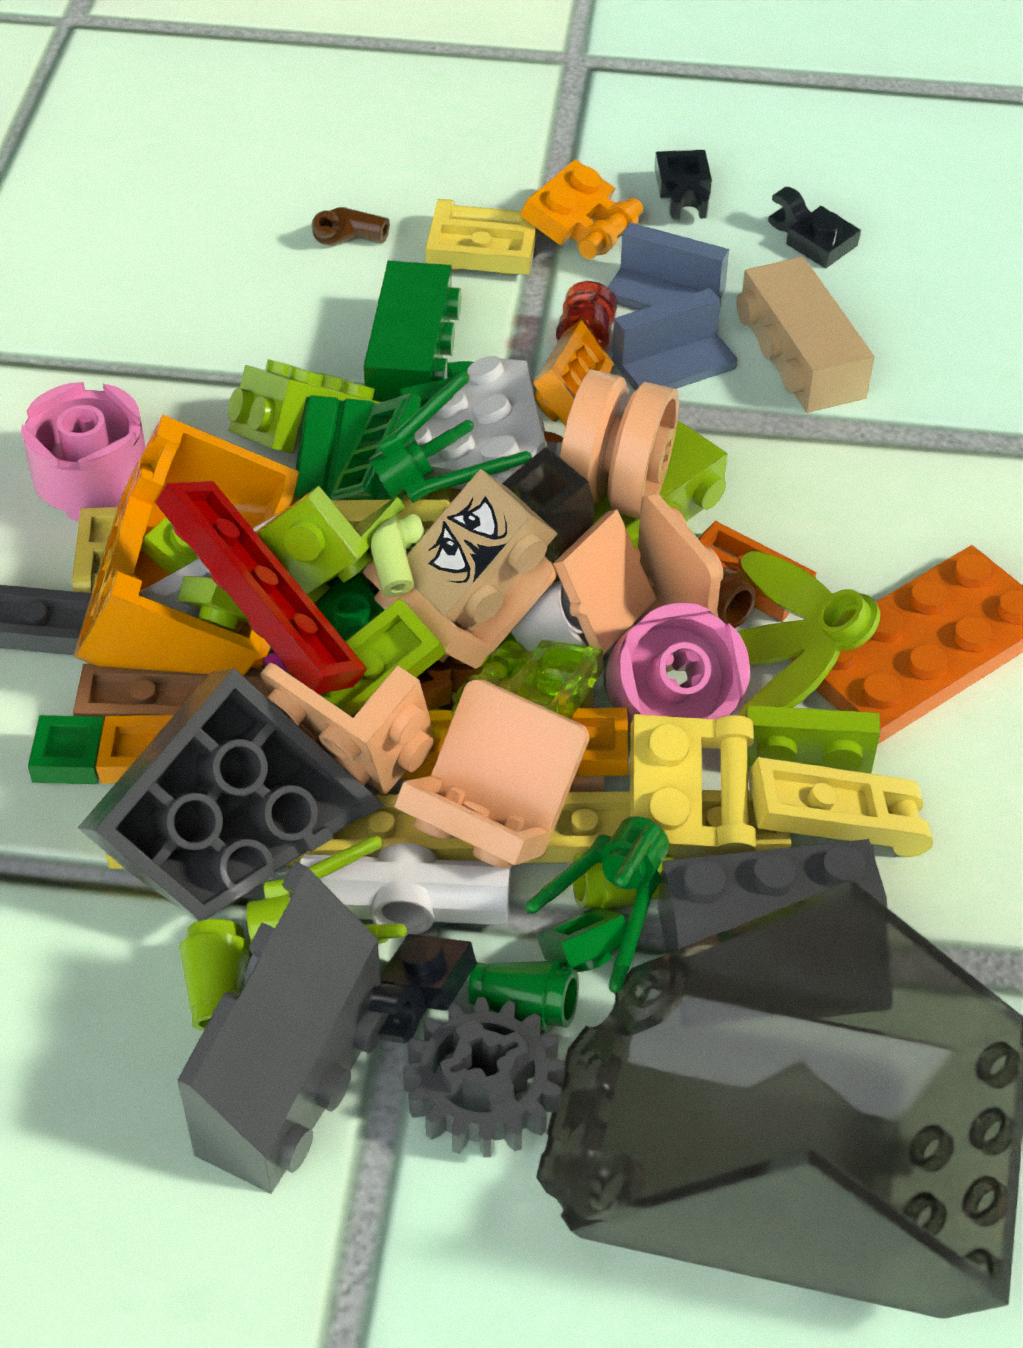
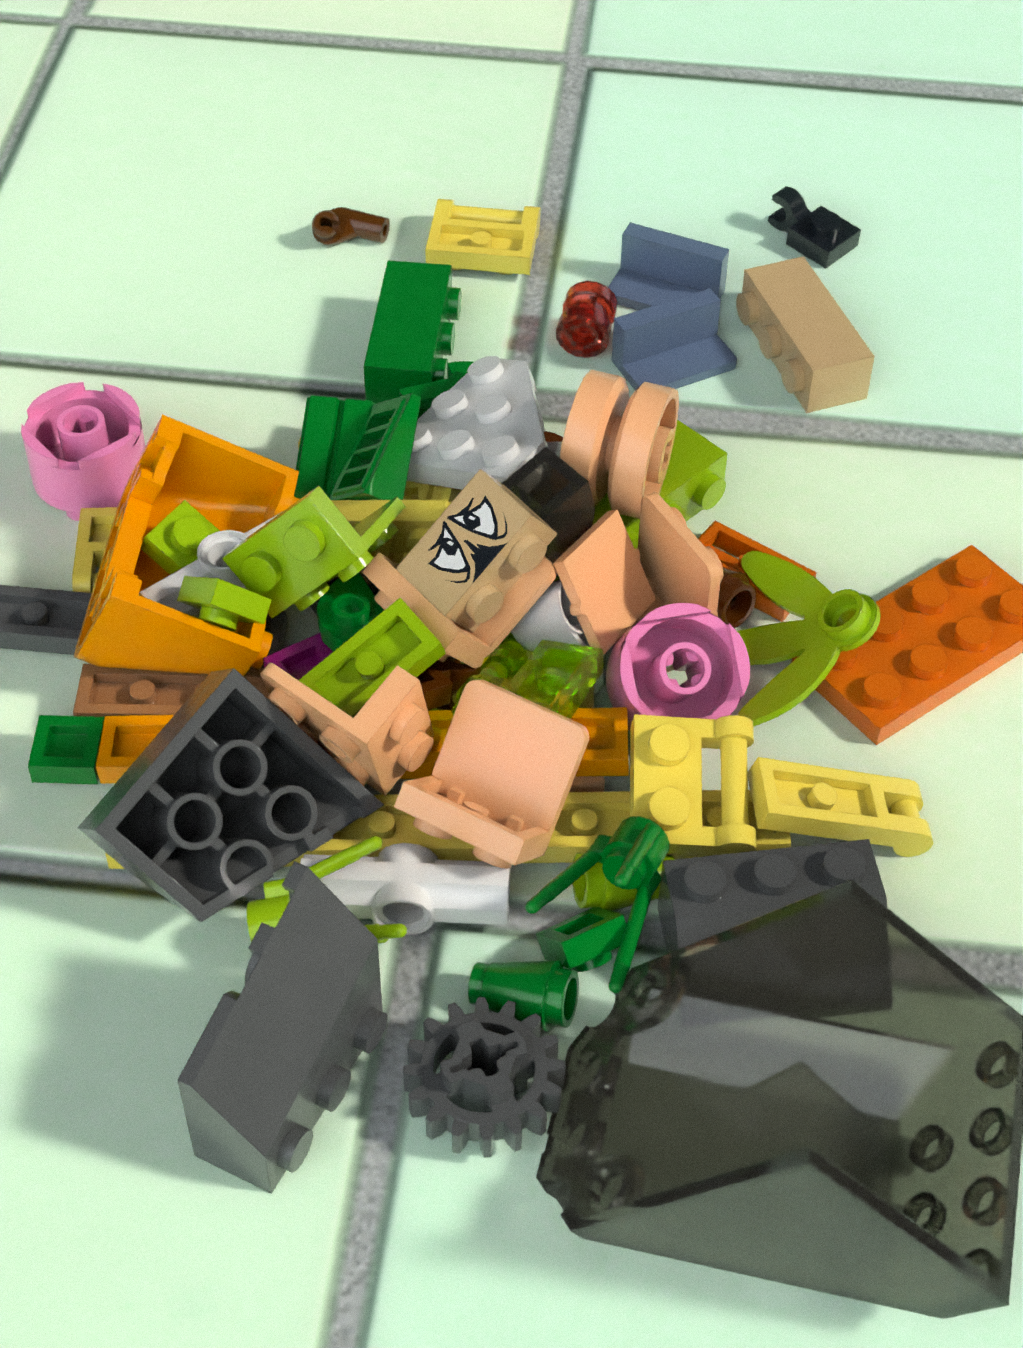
red plate [155,481,367,694] -> none
lime cone [179,919,250,1031] -> none
lime bracket [228,359,380,454] -> none
green plant [368,372,532,504] -> none
black plate [368,934,477,1044] -> none
yellowish green arm [371,514,425,597] -> none
light orange plate [519,159,643,259] -> none
light orange plate [533,320,614,427] -> none
black plate [654,150,712,220] -> none
lime plate [746,705,880,774] -> none

